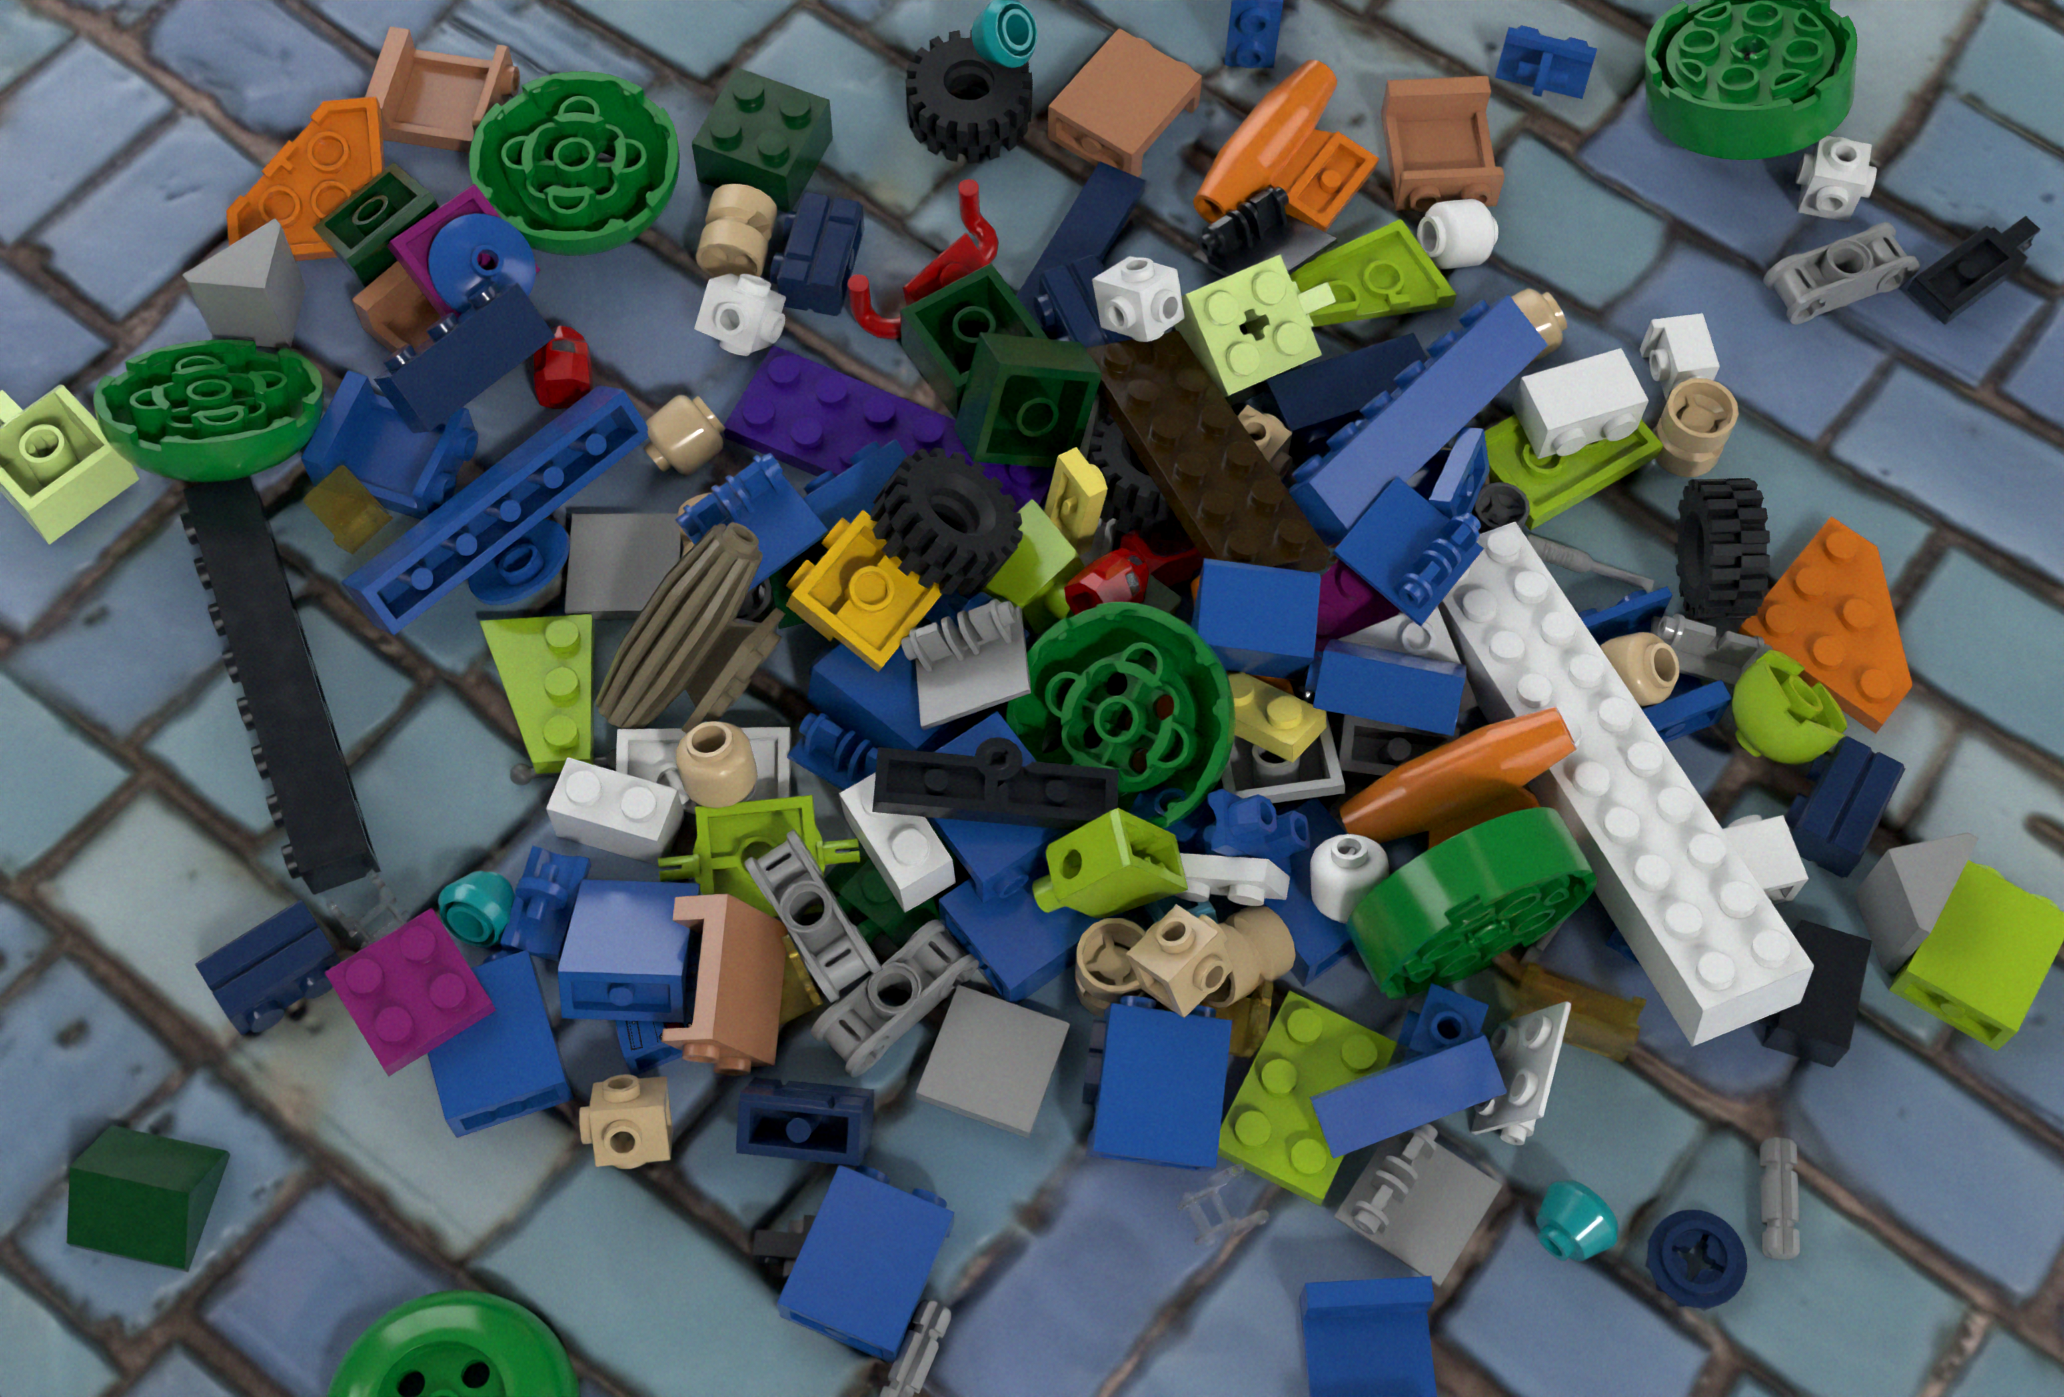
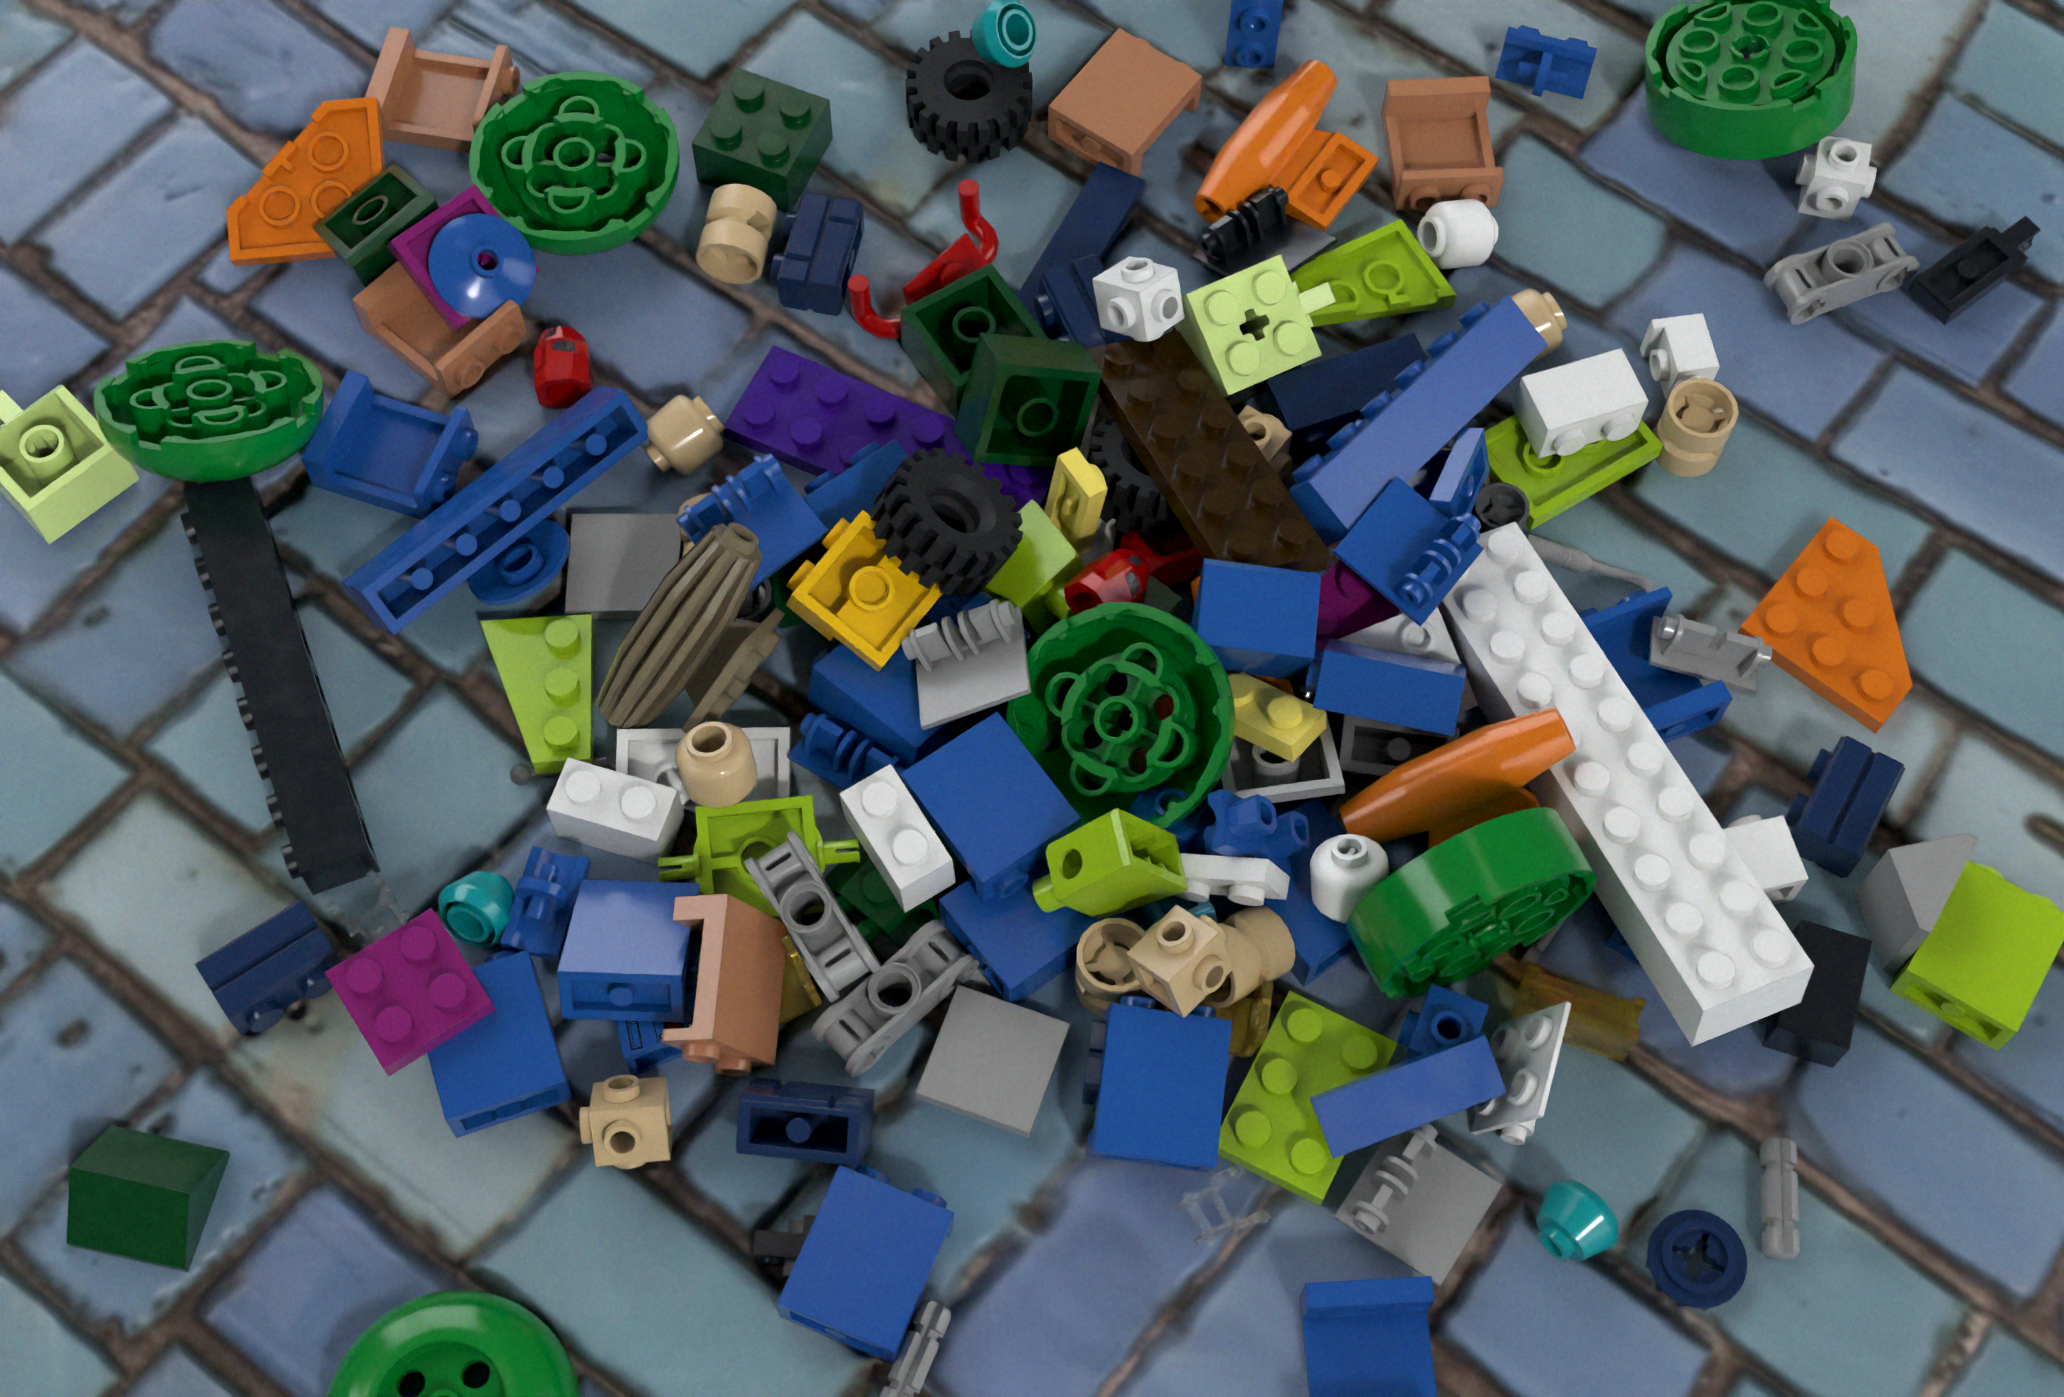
light grey slope [183,218,306,349] -> none
clear yellow bracket [304,465,393,555] -> none
dark blue brick [374,281,555,433] -> none
white brick [694,273,786,356] -> none
black hinge [872,737,1119,830] -> none
tan head [1600,632,1680,708] -> none
black tyre [1675,478,1770,619] -> none
lime cylinder [1732,650,1848,765] -> none

